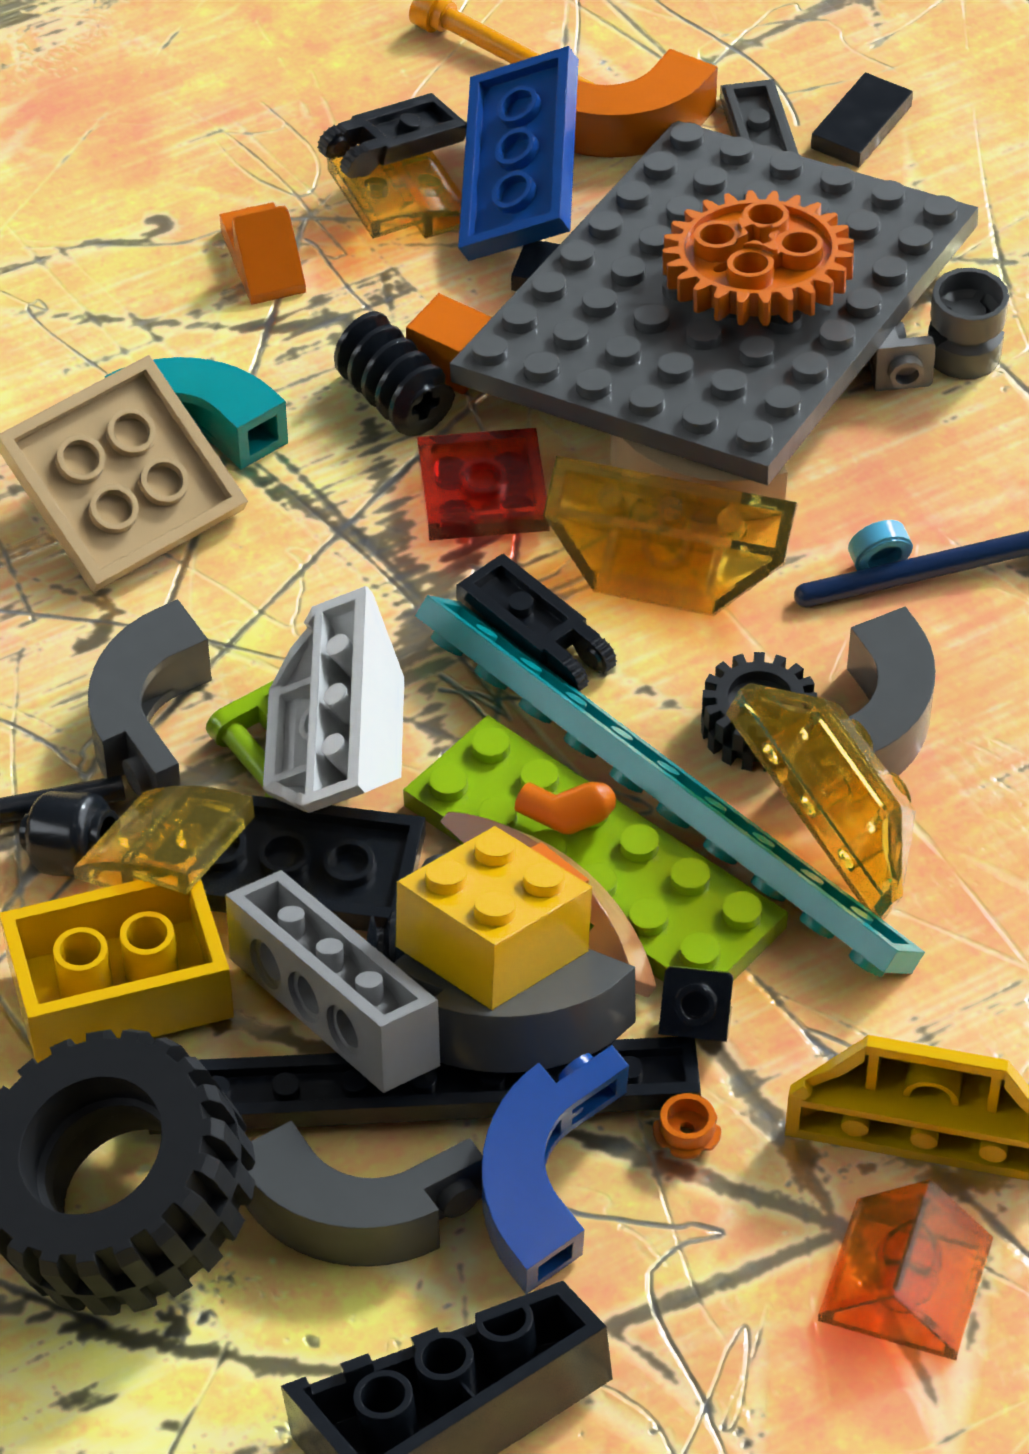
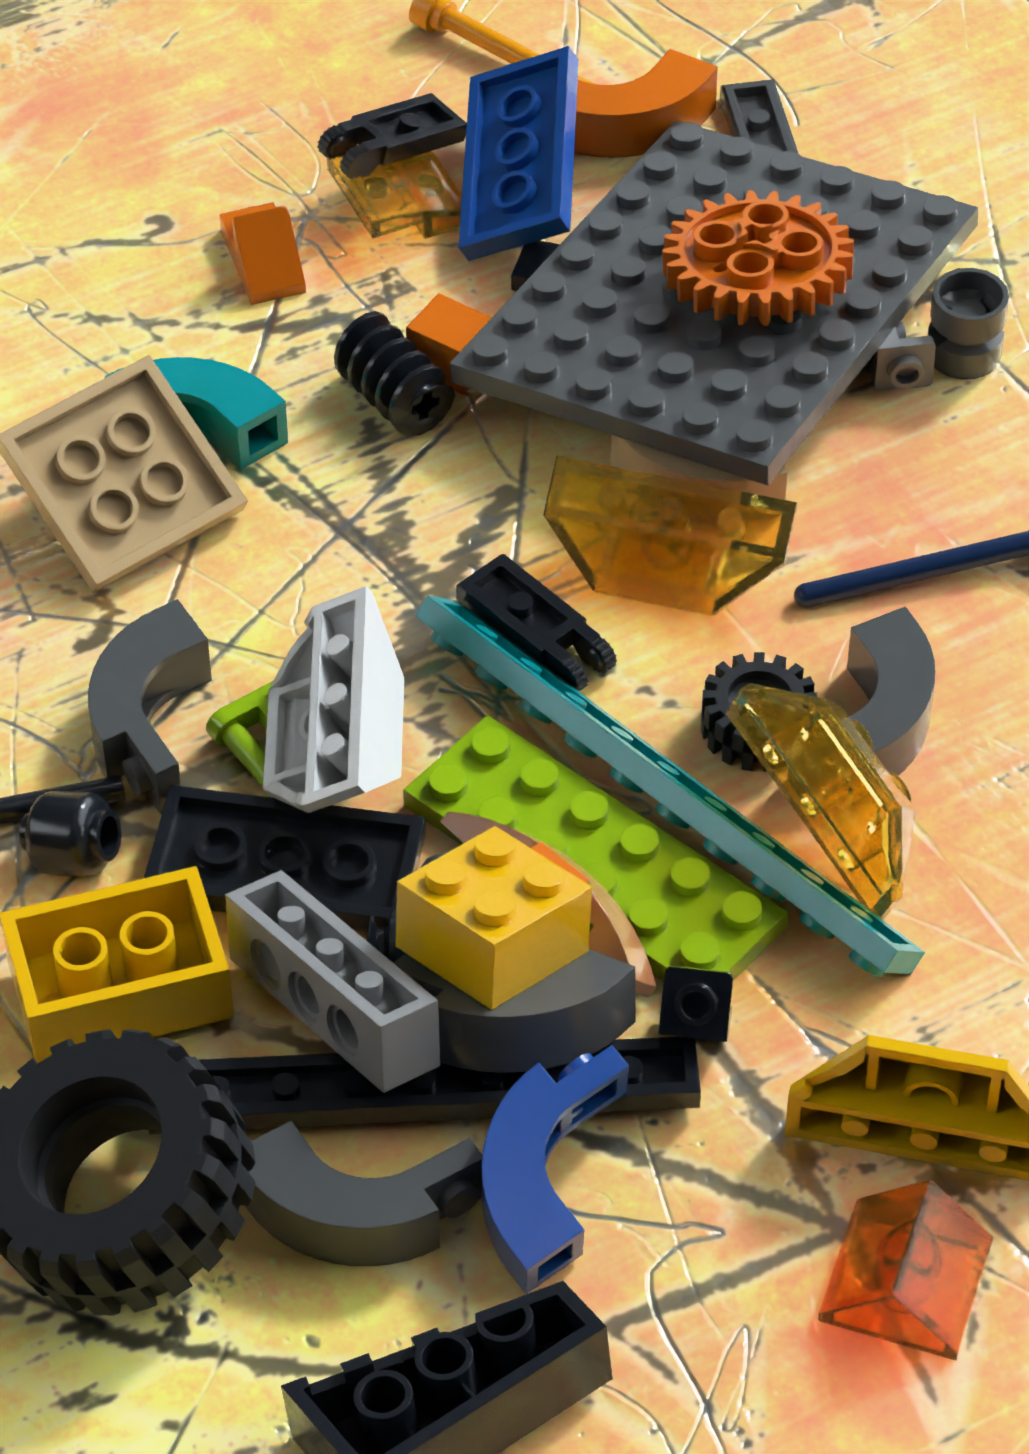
clear yellow slope [73,786,254,895] -> none
clear red plate [417,428,550,541] -> none
orange arm [514,782,616,835] -> none
orange plate [653,1093,721,1159] -> none
black tile [811,72,913,168] -> none
medium azure tile [848,520,913,571] -> none

